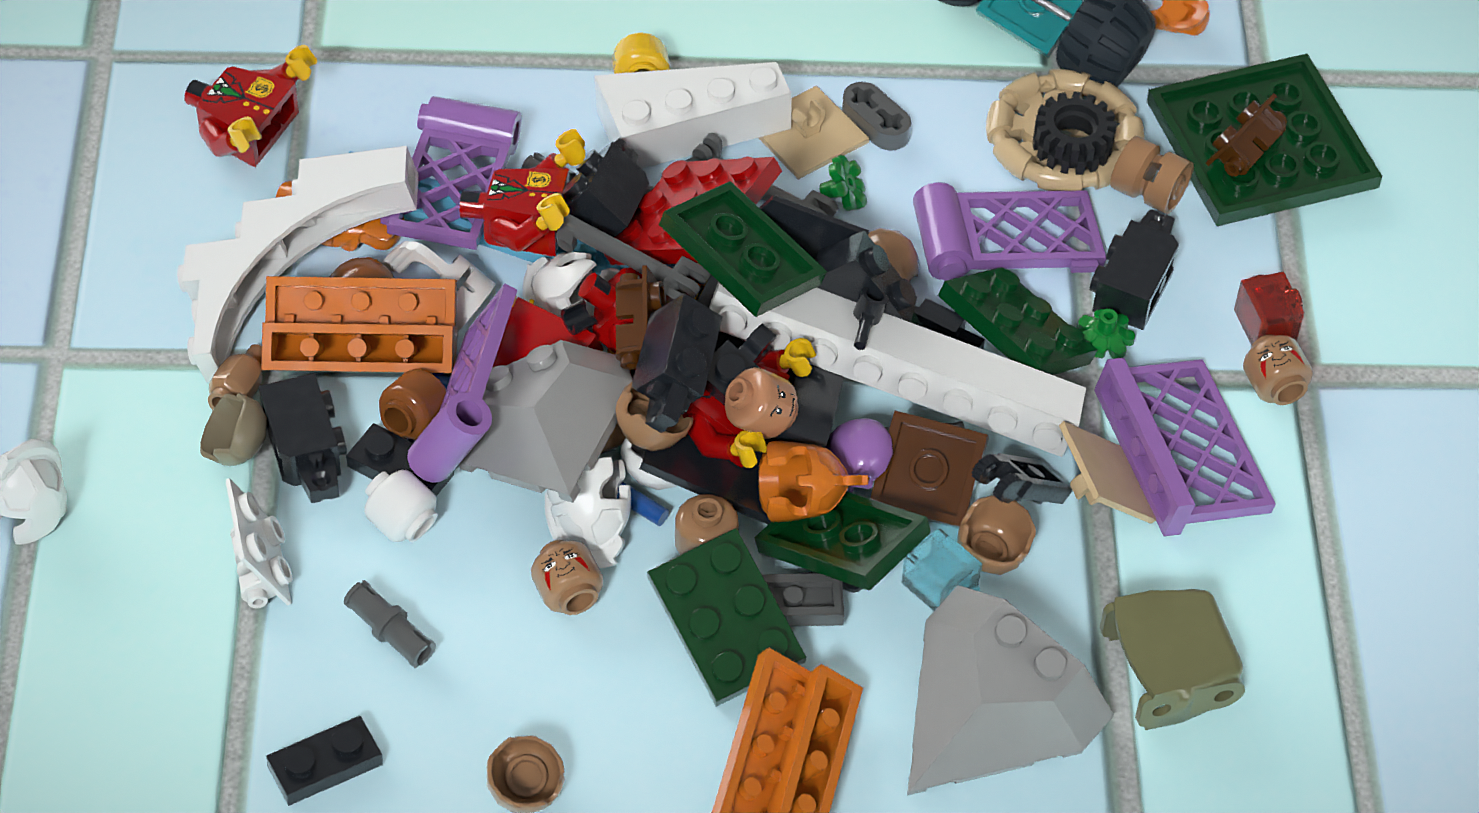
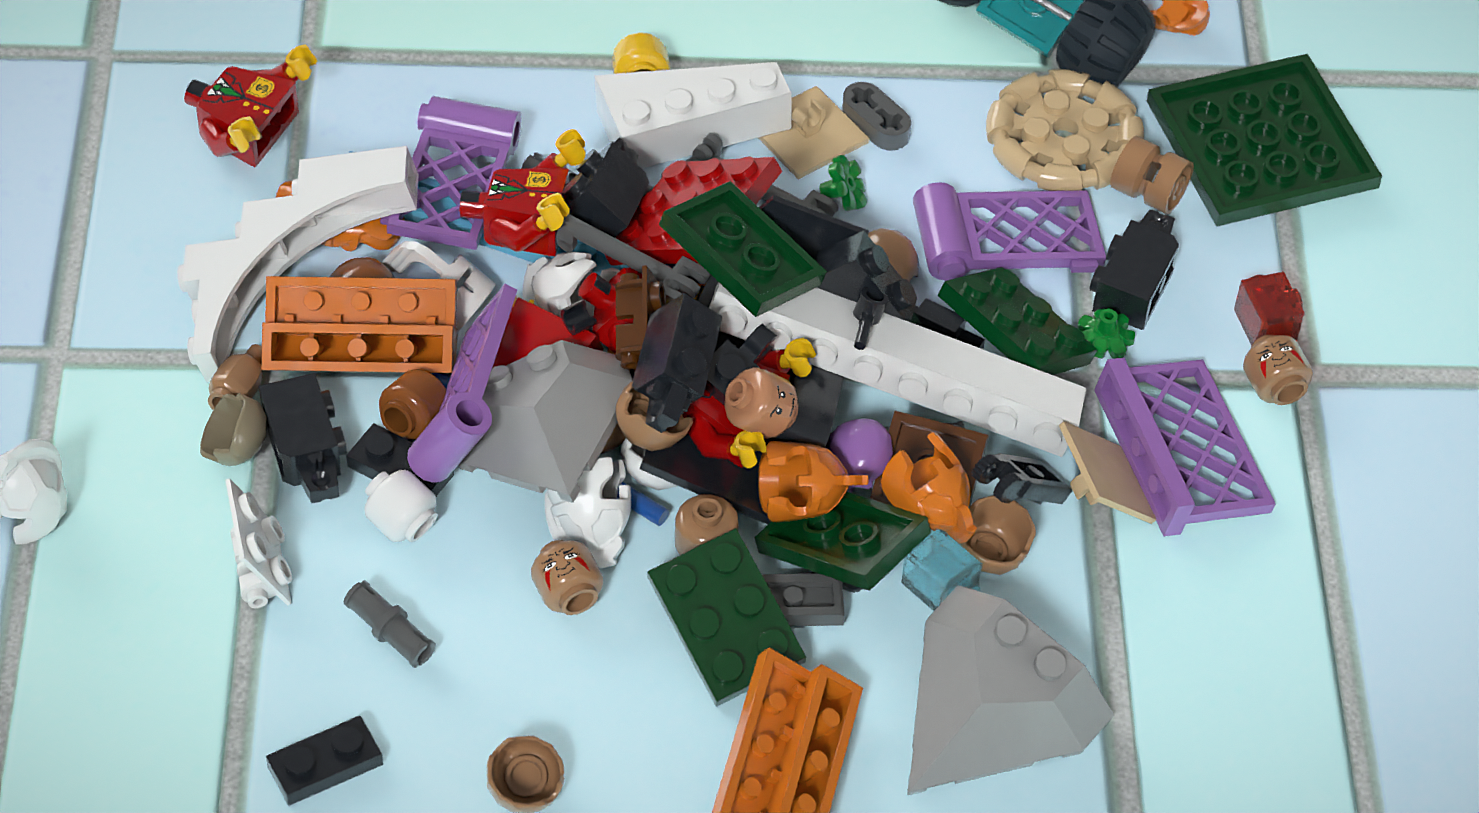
black tyre [1033,92,1117,175] -> none
olive piece [1099,589,1245,731] -> none
reddish brown hinge [1205,93,1287,177] -> none
none -> orange helmet [880,432,977,544]

